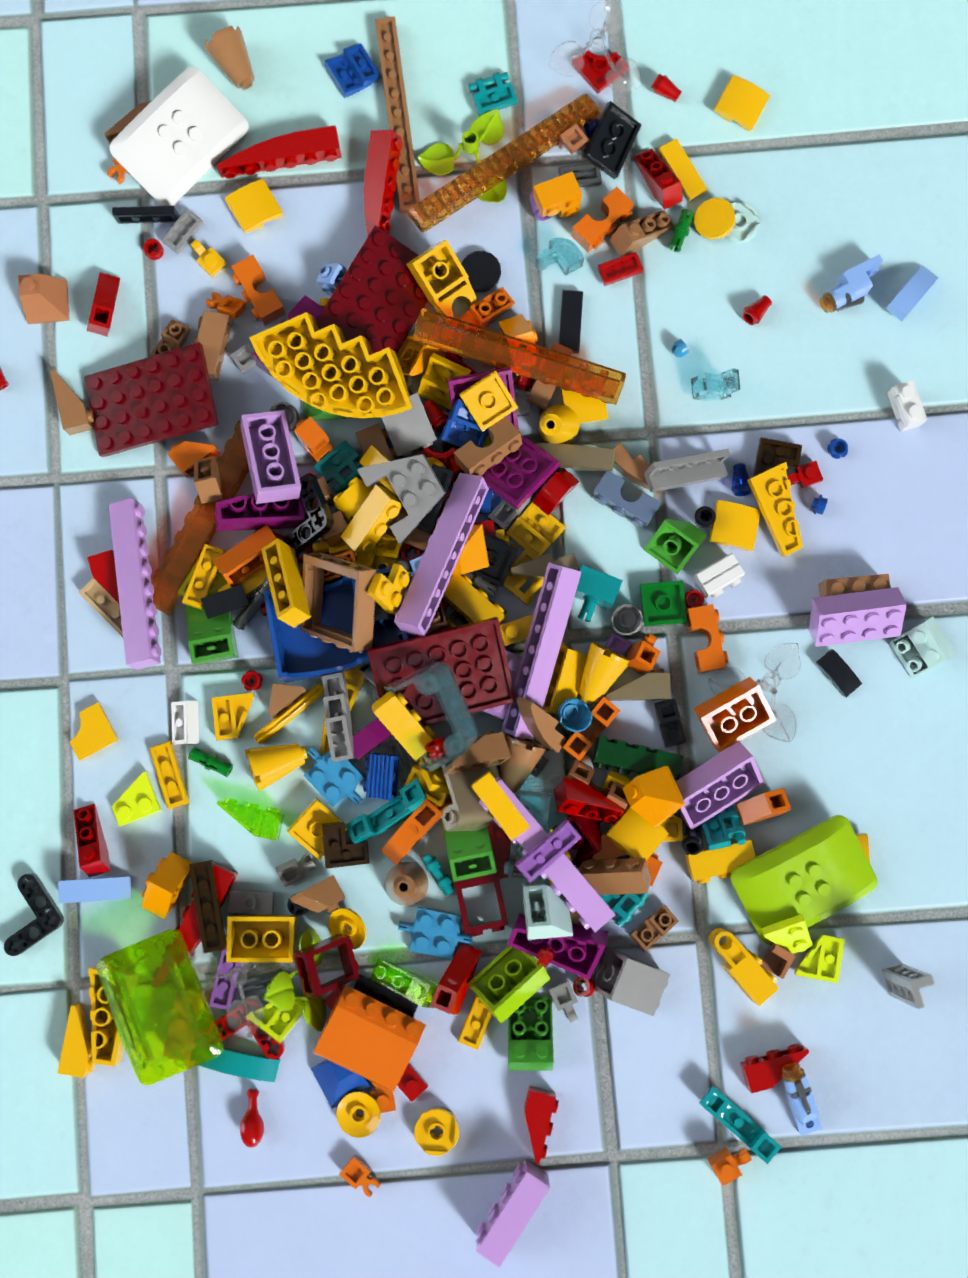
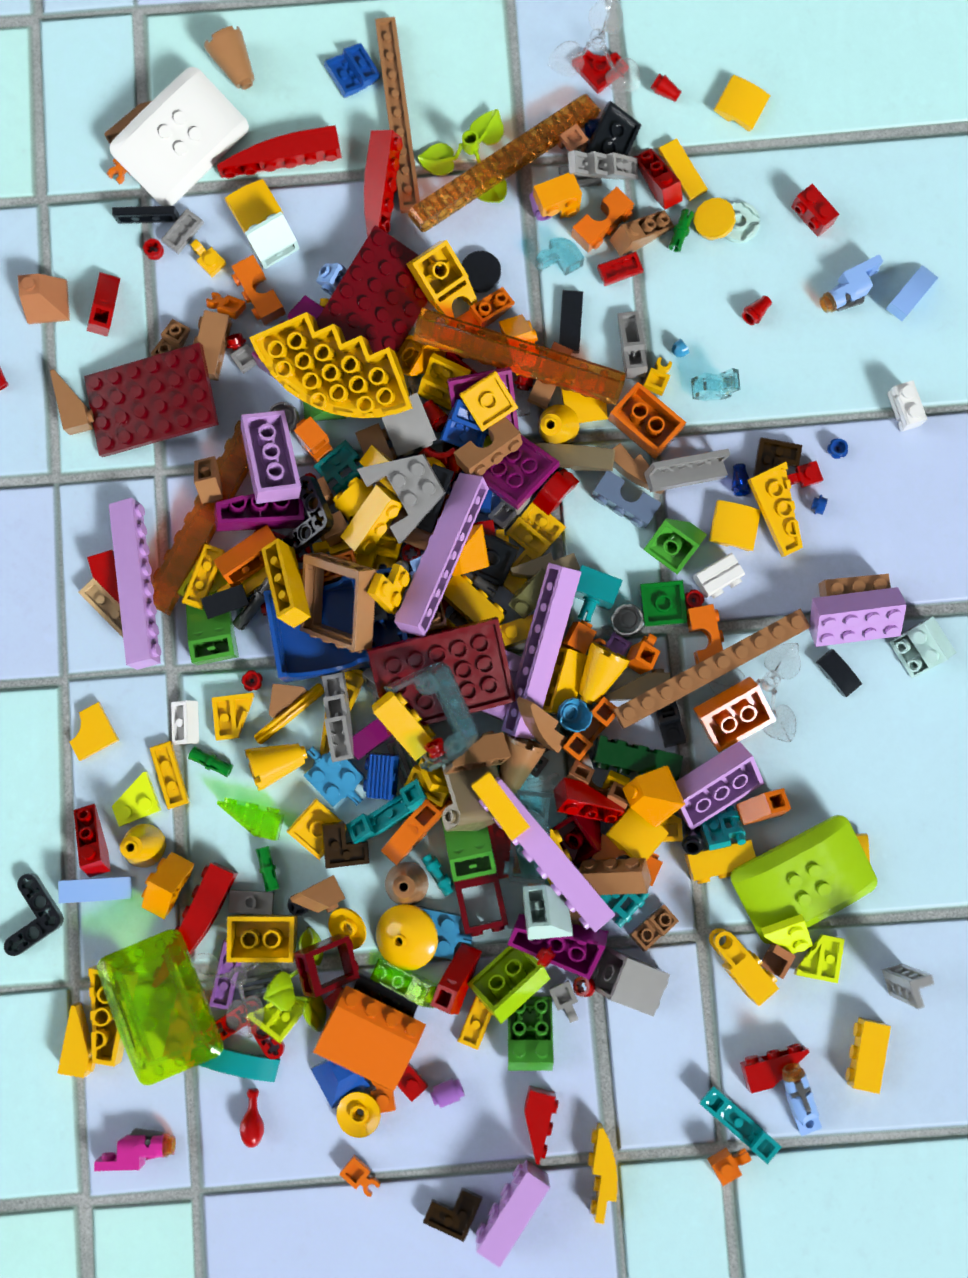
orange slope [167,441,220,478] -> none
dark brown plate [189,860,227,954] -> none
light grey plate [275,853,317,887] -> none
yellow plate [414,1107,459,1156] -> none
teal plate [468,72,518,117] -> none
medium lavender tile [514,820,582,883] -> none
black cone [694,506,716,528] -> none
none -> dark pink plate [94,1128,176,1171]
none -> yellow cone [120,824,166,868]
none -> red plate [226,333,246,351]
none -> light aqua slope [245,211,299,270]
none -> green pin [255,846,279,892]
none -> yellow dish [376,904,438,971]
none -> dark brown plate [423,1187,482,1242]
none -> medium lavender brick [430,1078,465,1108]
none -> olive slope [508,568,546,619]
none -> orange brick [561,620,606,654]
none -> light grey slope [568,150,638,180]
none -> yellow slope [588,1123,617,1224]
none -> orange brick [608,382,686,460]
none -> medium nougat plate [613,608,811,729]
none -> light grey slope [617,311,648,379]
none -> yellow plate [643,357,672,396]
none -> red brick [791,183,839,237]
none -> yellow brick [845,1017,891,1094]

